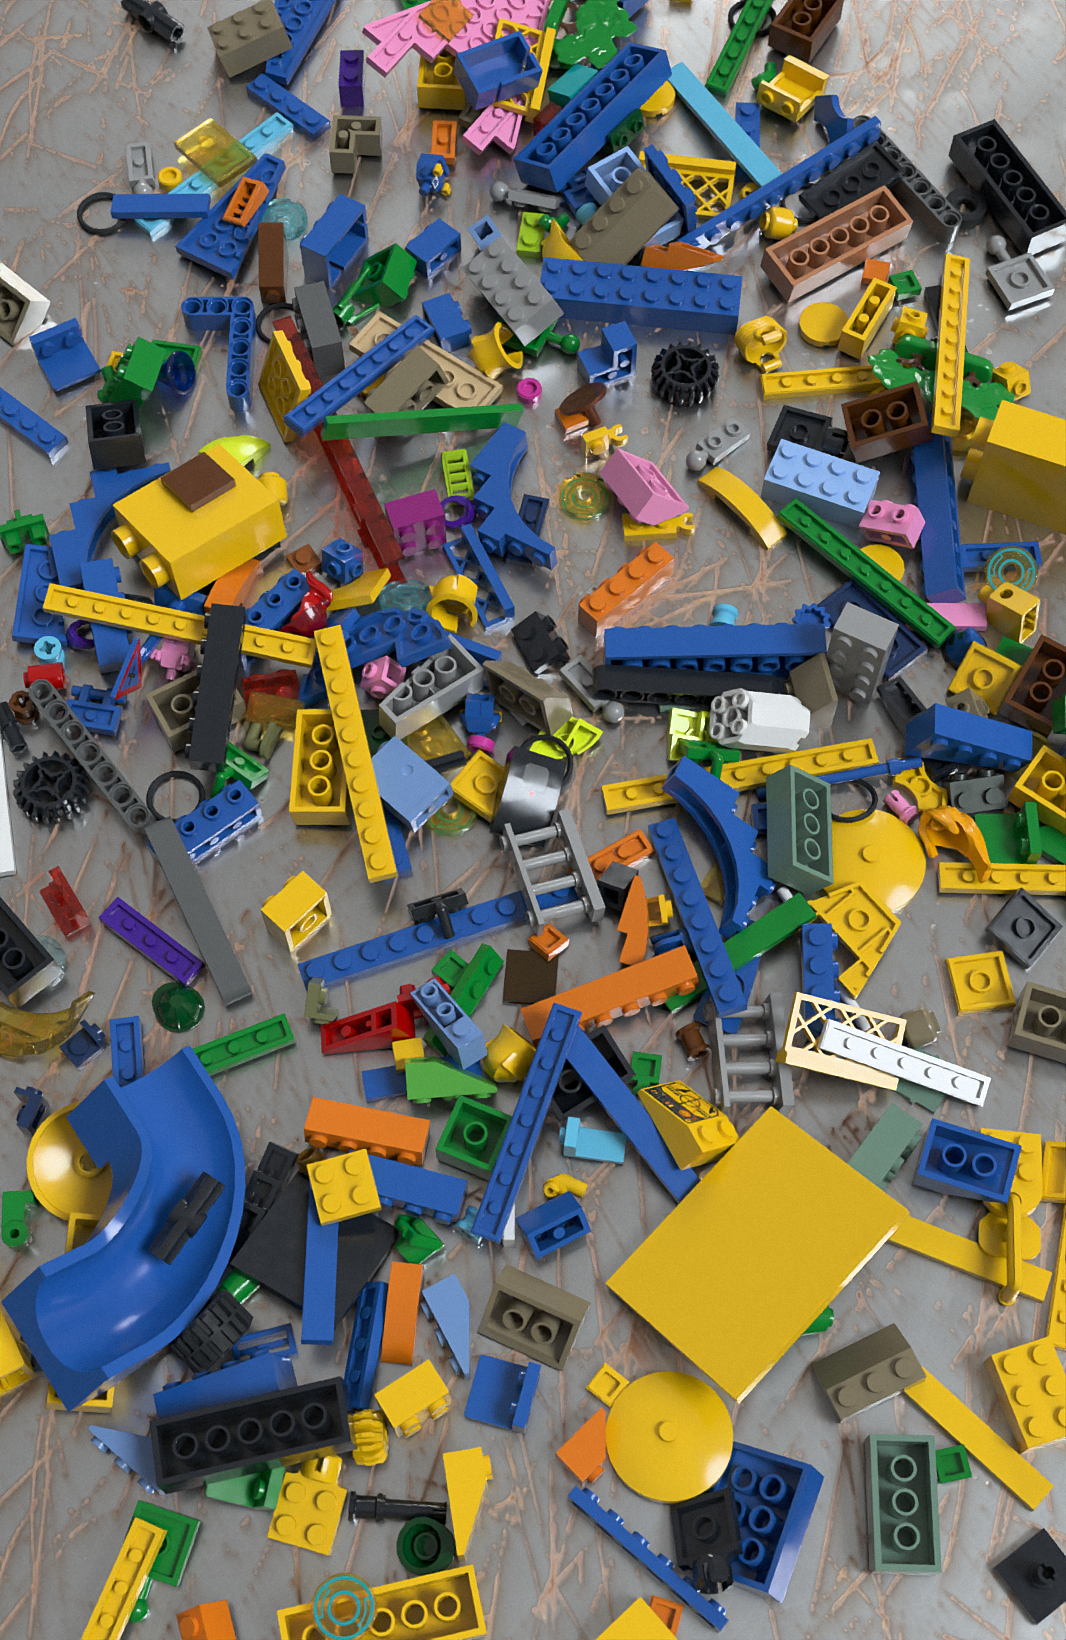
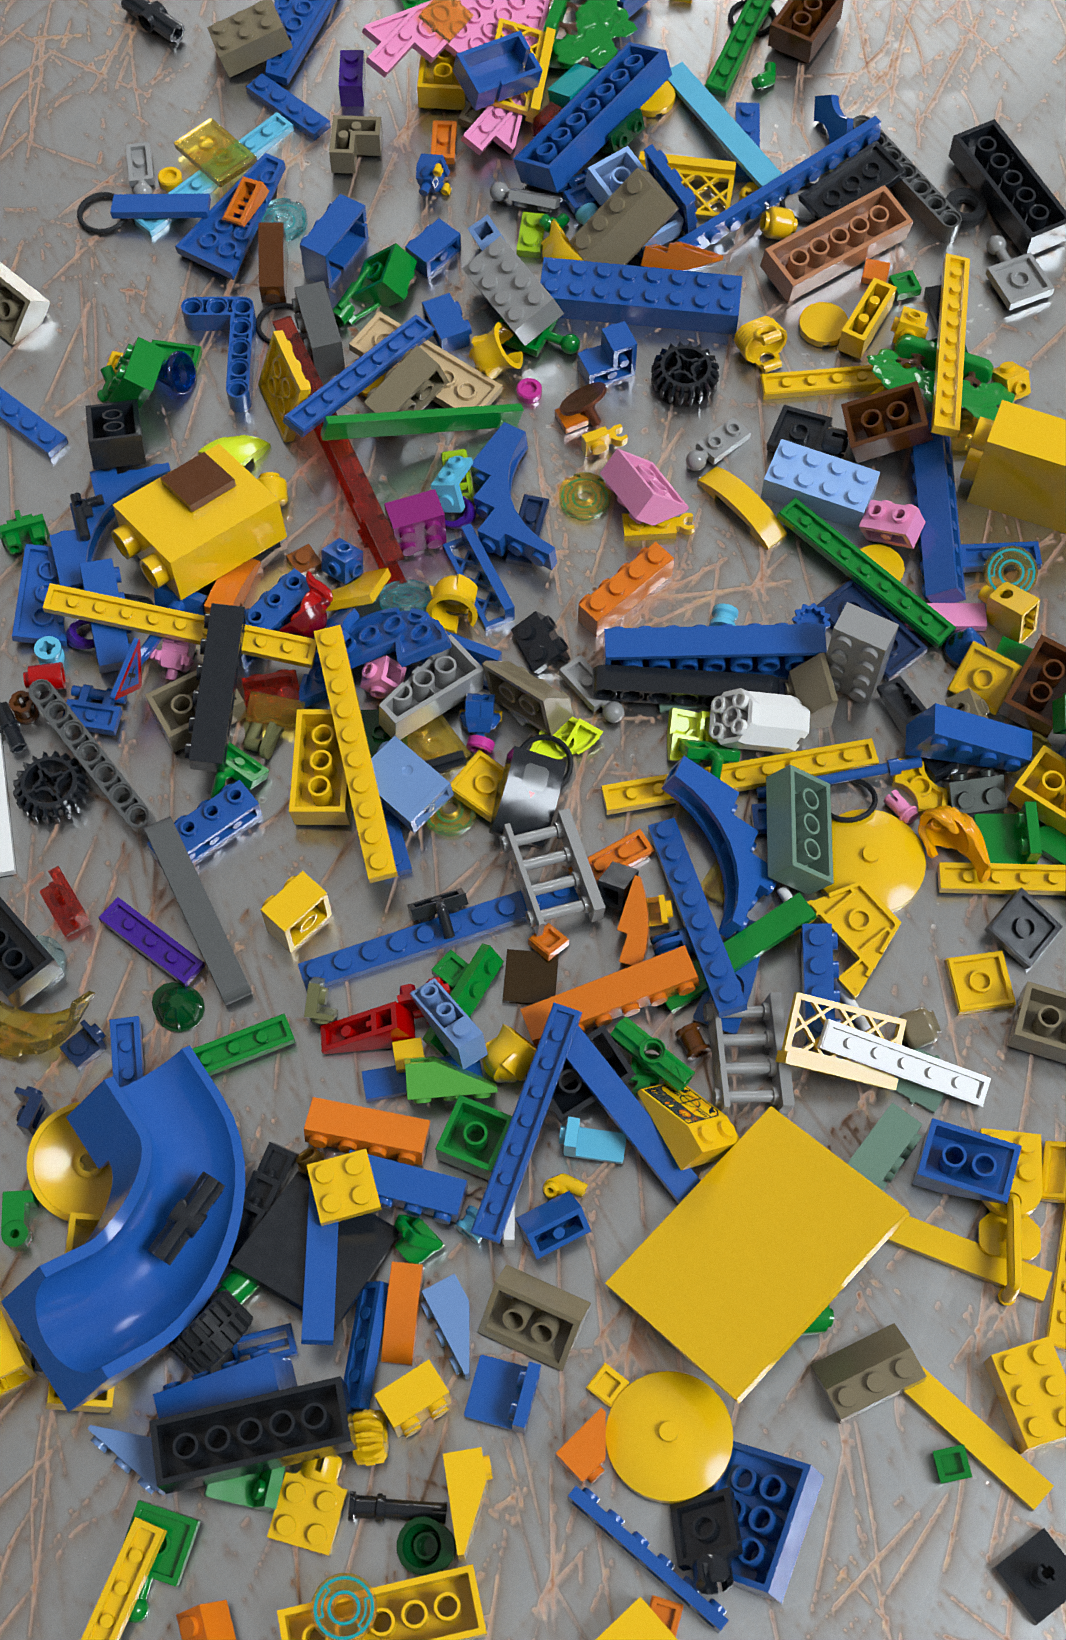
blue bracket [29,318,101,392] -> none
black tyre [146,771,205,822] -> none
yellow panel [756,55,829,123] -> none
sand green brick [864,1434,942,1576] -> none
none -> black hose [70,492,105,541]
none -> medium azure bracket [430,456,473,513]
none -> green piece [610,1017,695,1094]

